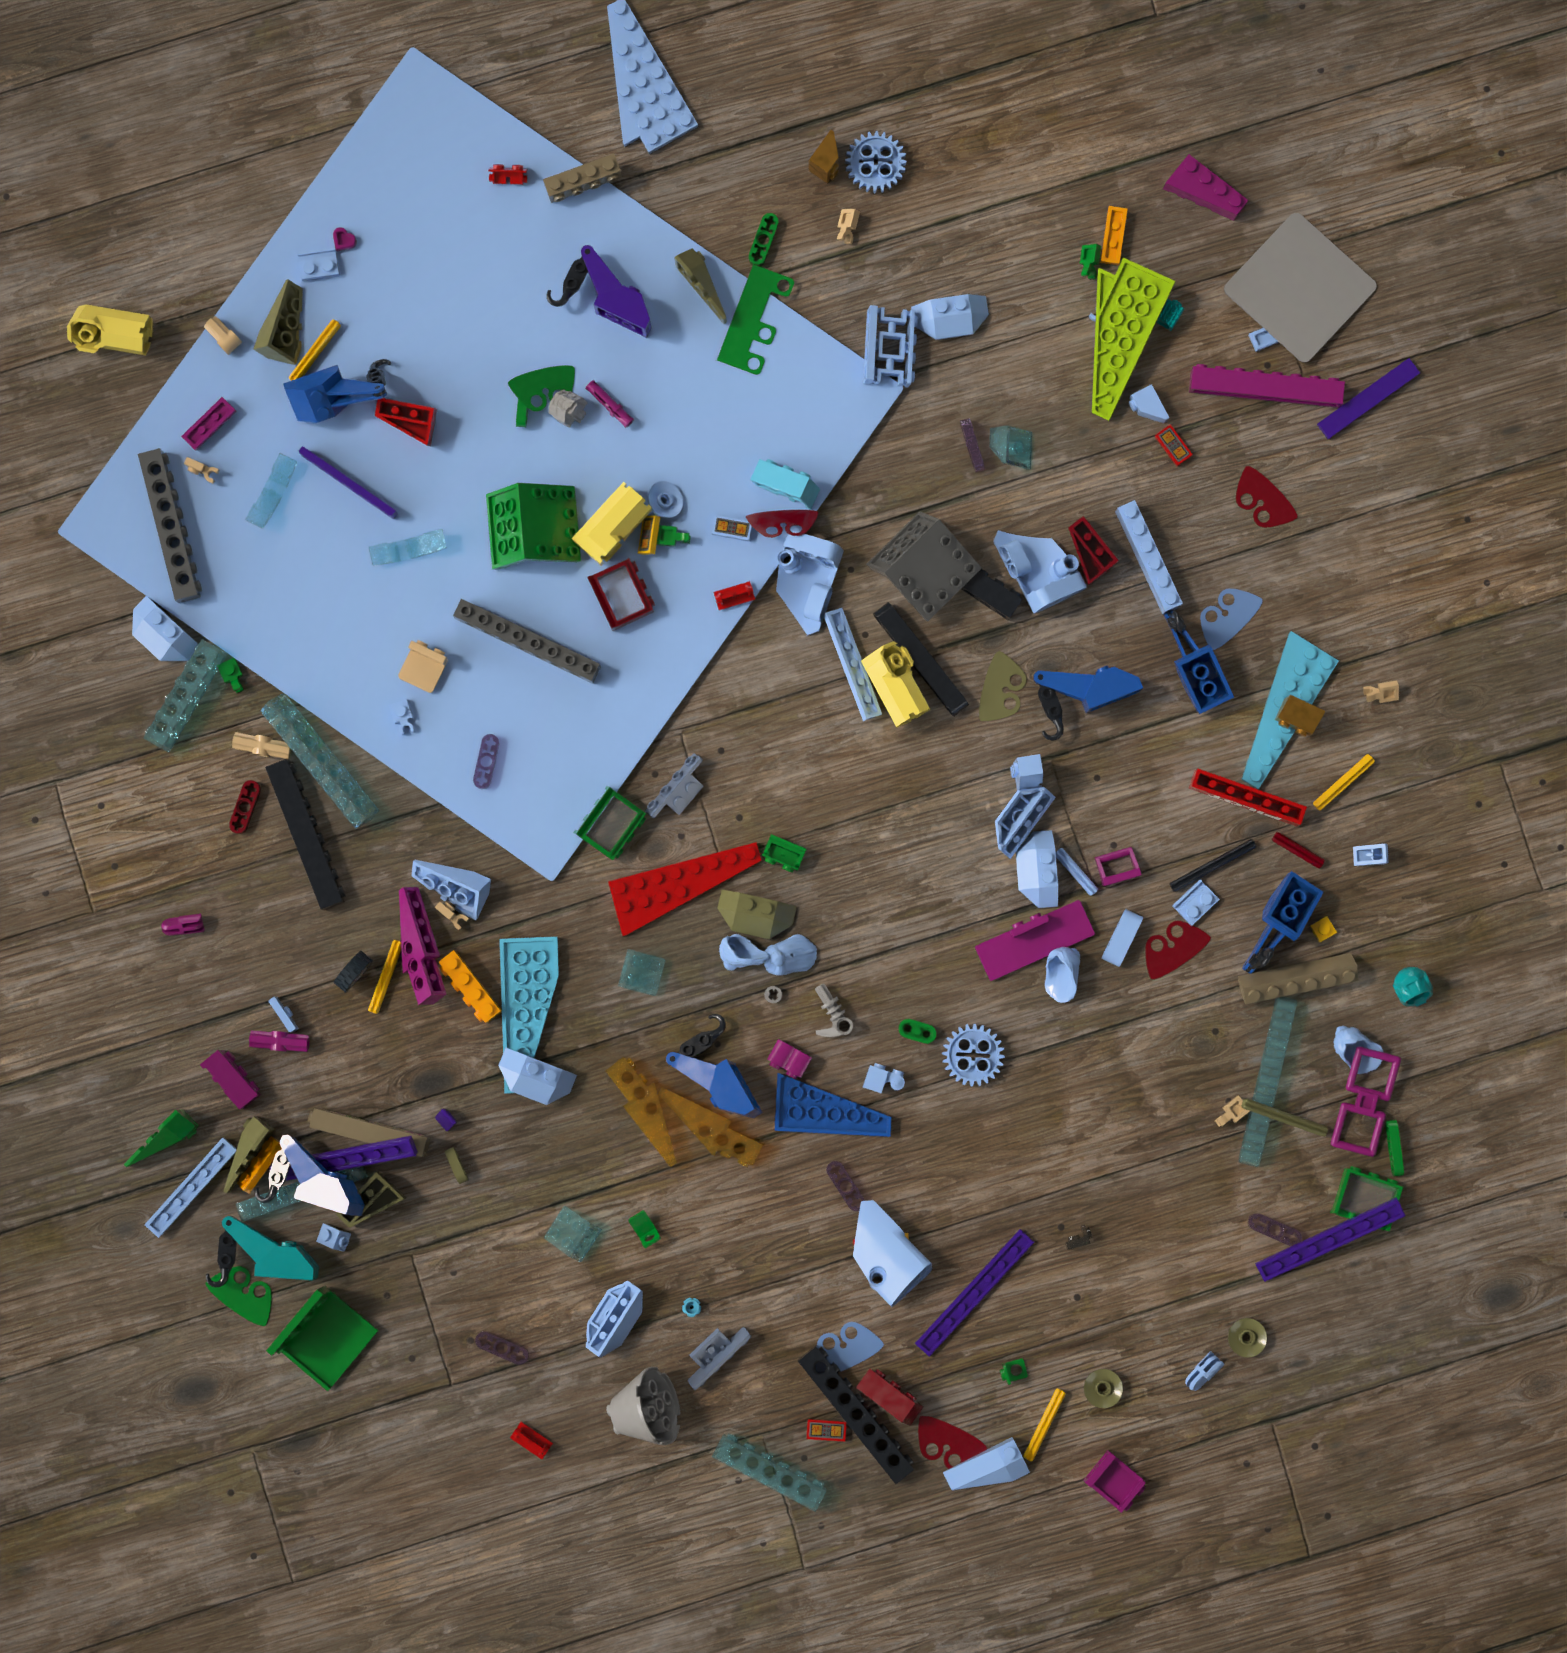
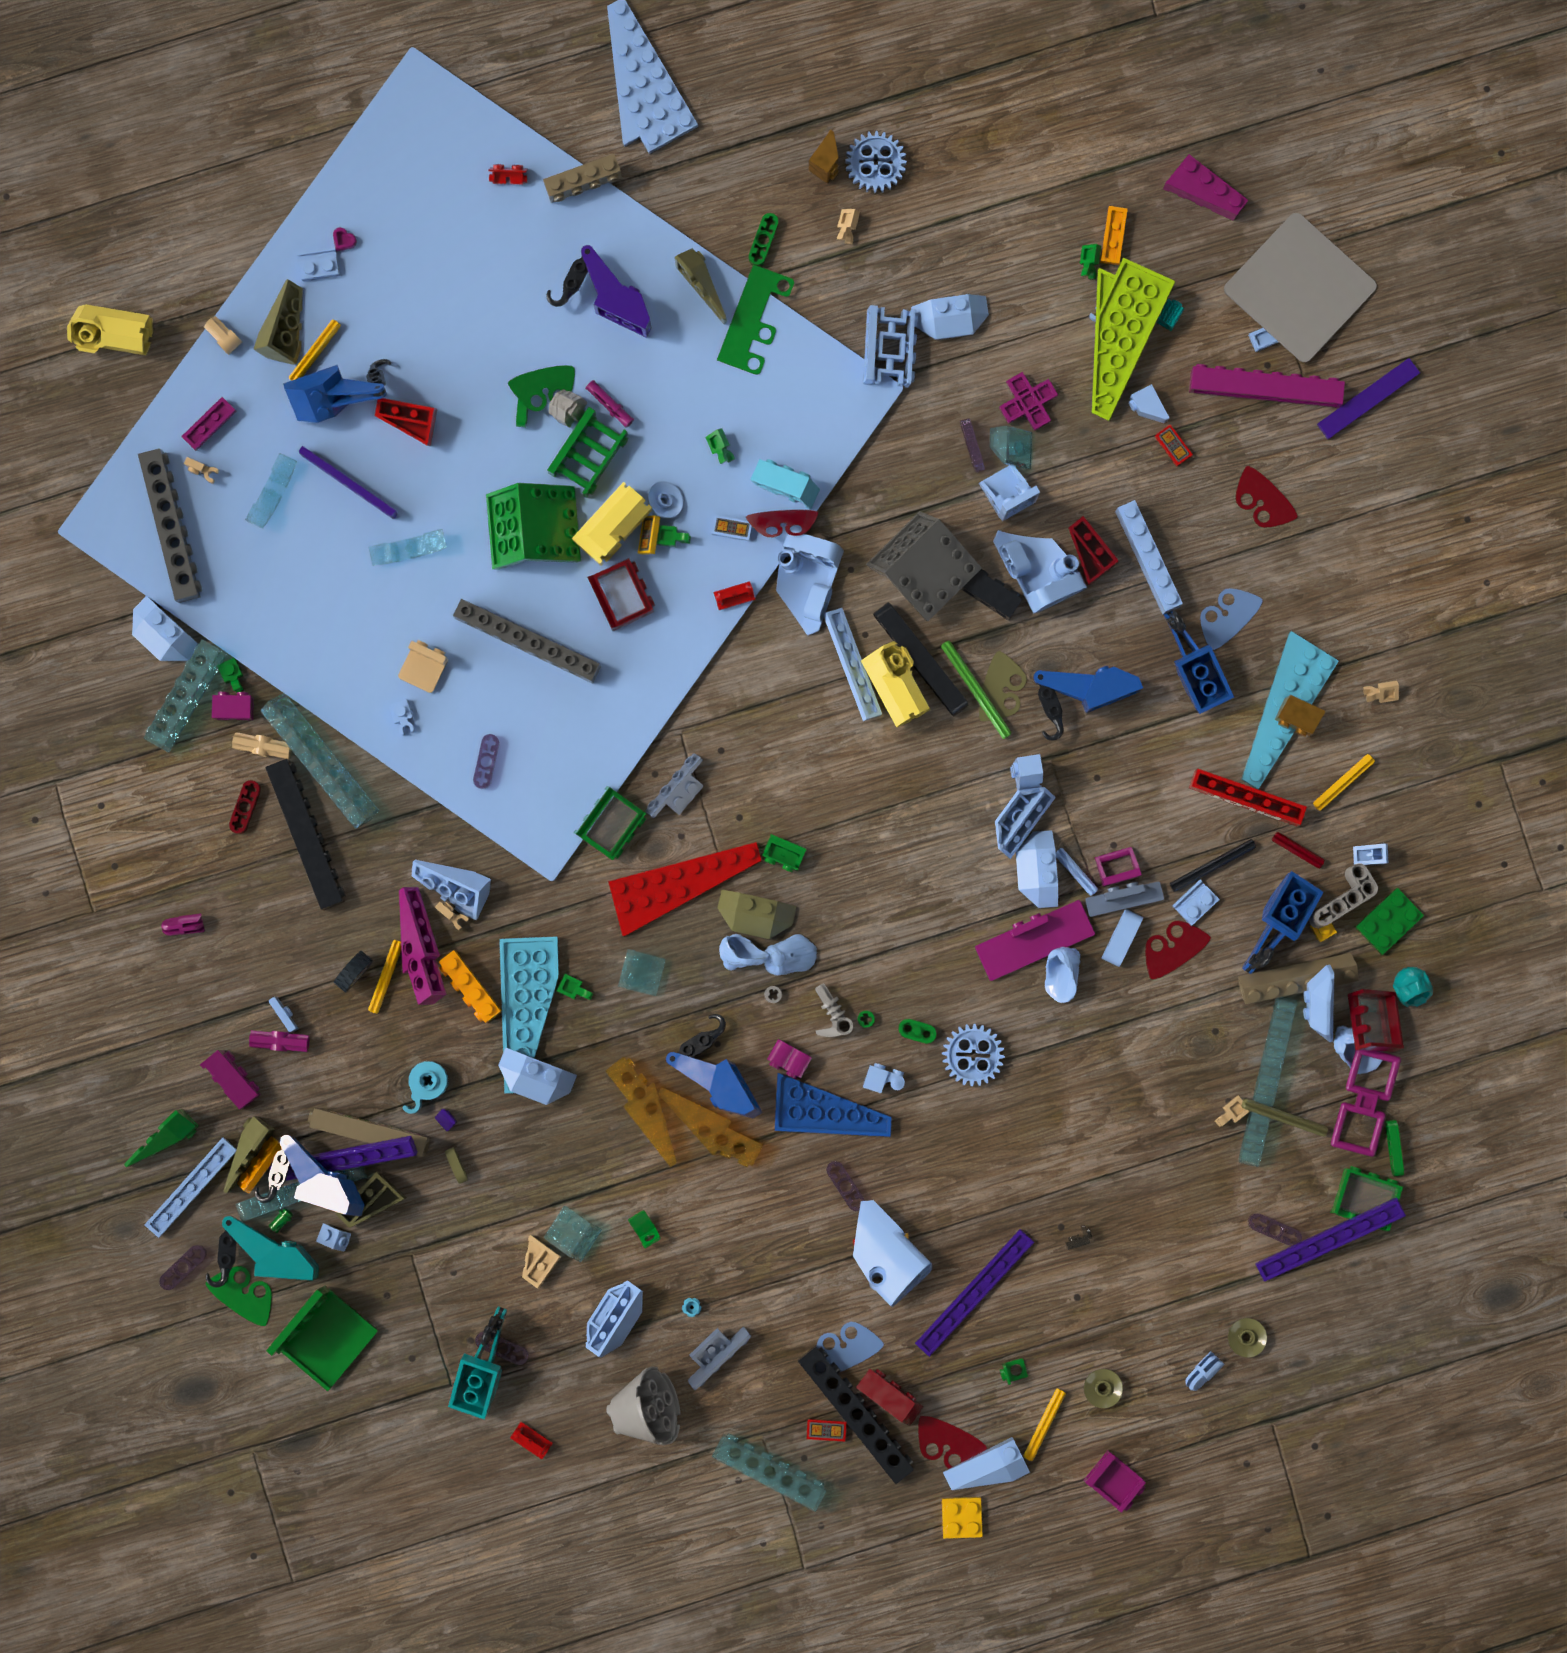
none -> clear purple beam [159,1245,207,1290]
none -> magenta brick [212,692,254,720]
none -> green pin [269,1208,293,1233]
none -> medium azure piece [402,1061,448,1114]
none -> teal slope [448,1306,507,1420]
none -> tan wing [522,1235,561,1289]
none -> green fence [547,407,629,498]
none -> green plate [557,974,594,1000]
none -> green plate [705,428,735,464]
none -> green bush [857,1011,875,1028]
none -> bright green axle [941,641,1011,739]
none -> yellow plate [942,1497,982,1539]
none -> light blue bracket [979,464,1040,521]
none -> magenta plate [999,372,1058,431]
none -> sand blue bracket [1085,881,1164,917]
none -> light blue wedge [1303,965,1334,1042]
none -> light grey beam [1309,863,1378,928]
none -> dark red window [1347,989,1404,1053]
none -> green plate [1355,888,1424,955]

